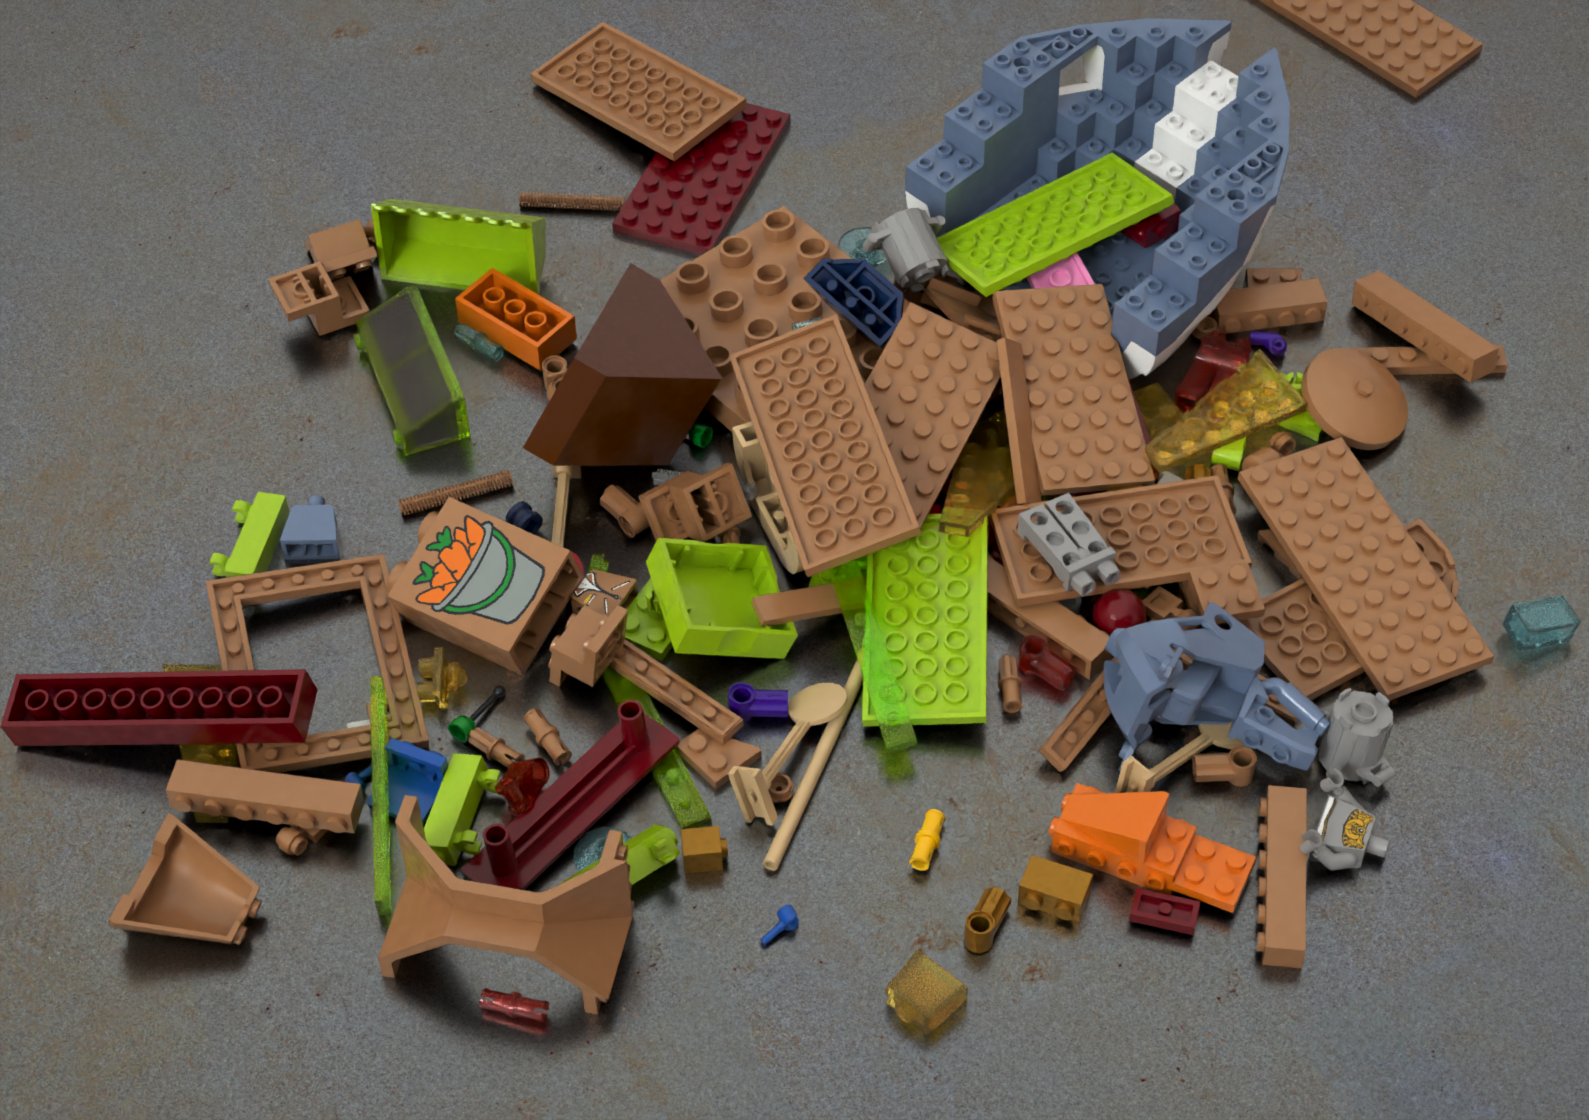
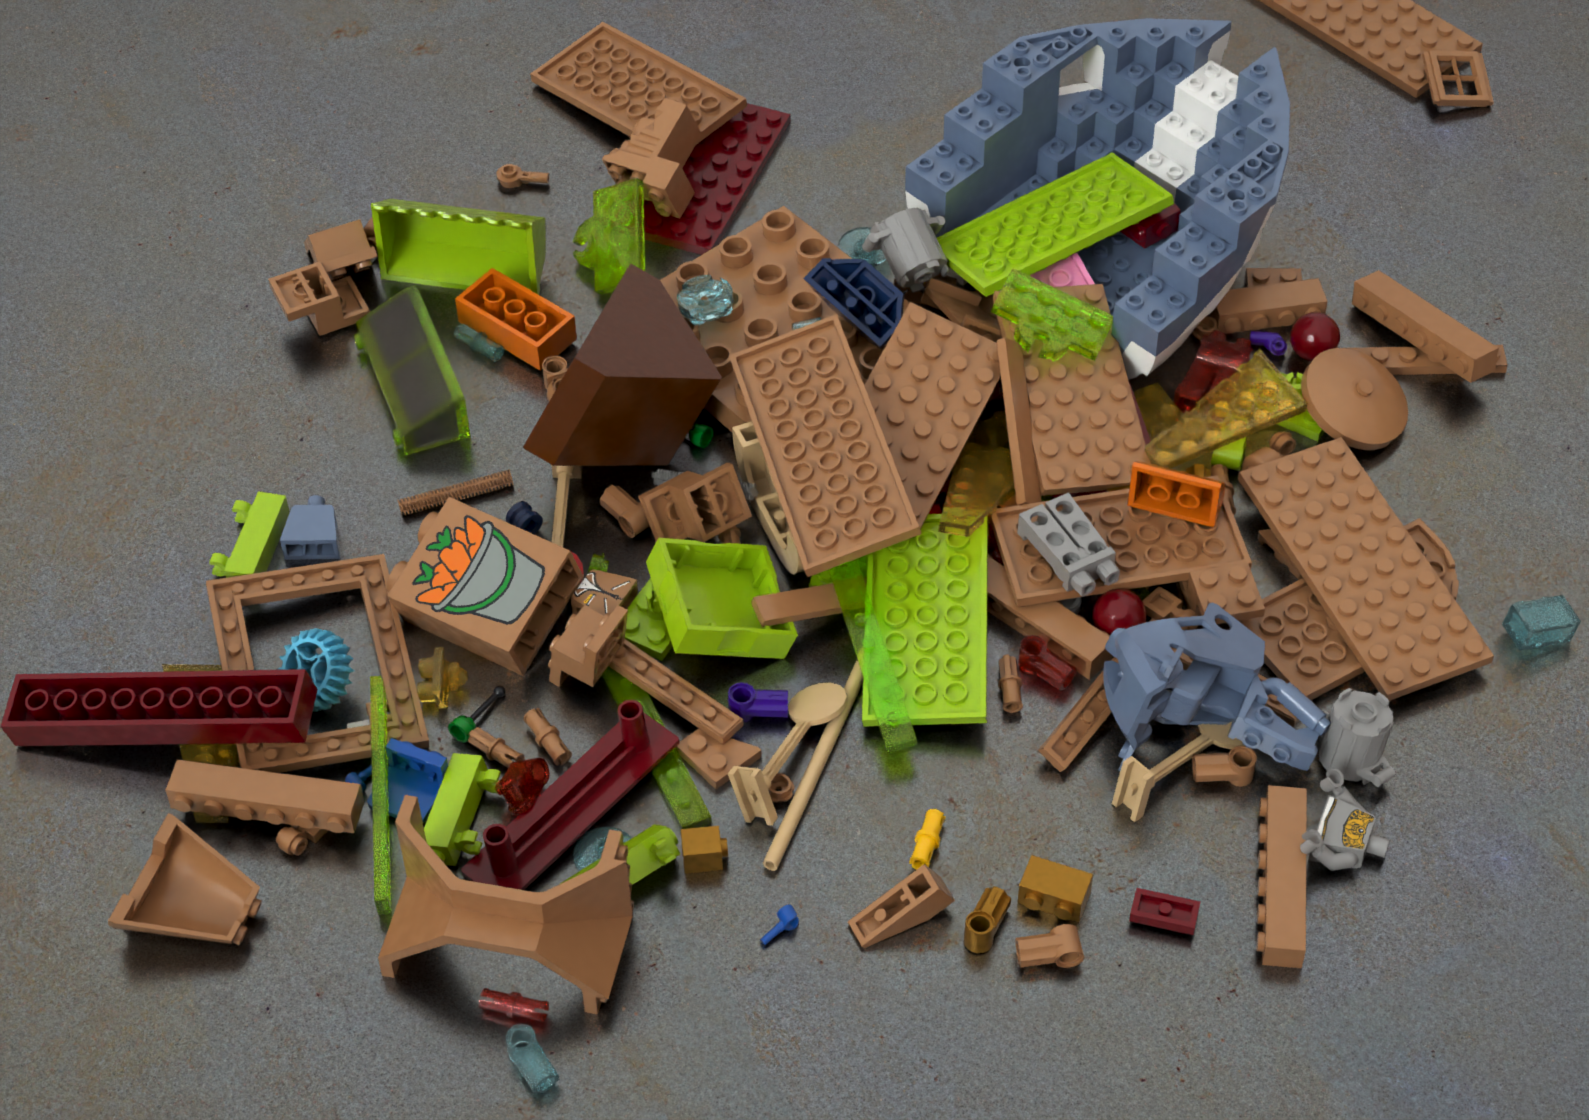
medium nougat axle [519,191,626,211] -> none
clear yellow torso [885,949,968,1035] -> none
orange wedge [1049,783,1256,913] -> none
none -> medium azure gear [277,628,355,712]
none -> medium nougat plate [496,164,549,188]
none -> clear light blue piece [505,1024,559,1093]
none -> clear neon green plate [572,178,645,295]
none -> medium nougat brick [602,98,702,219]
none -> clear light blue plate [677,275,734,325]
none -> medium nougat slope [848,864,955,948]
none -> clear neon green plate [991,268,1113,362]
none -> medium nougat piece [1015,924,1084,968]
none -> orange slope [1128,461,1226,528]
none -> dark red piece [1290,312,1340,361]
none -> medium nougat piece [1422,50,1494,107]

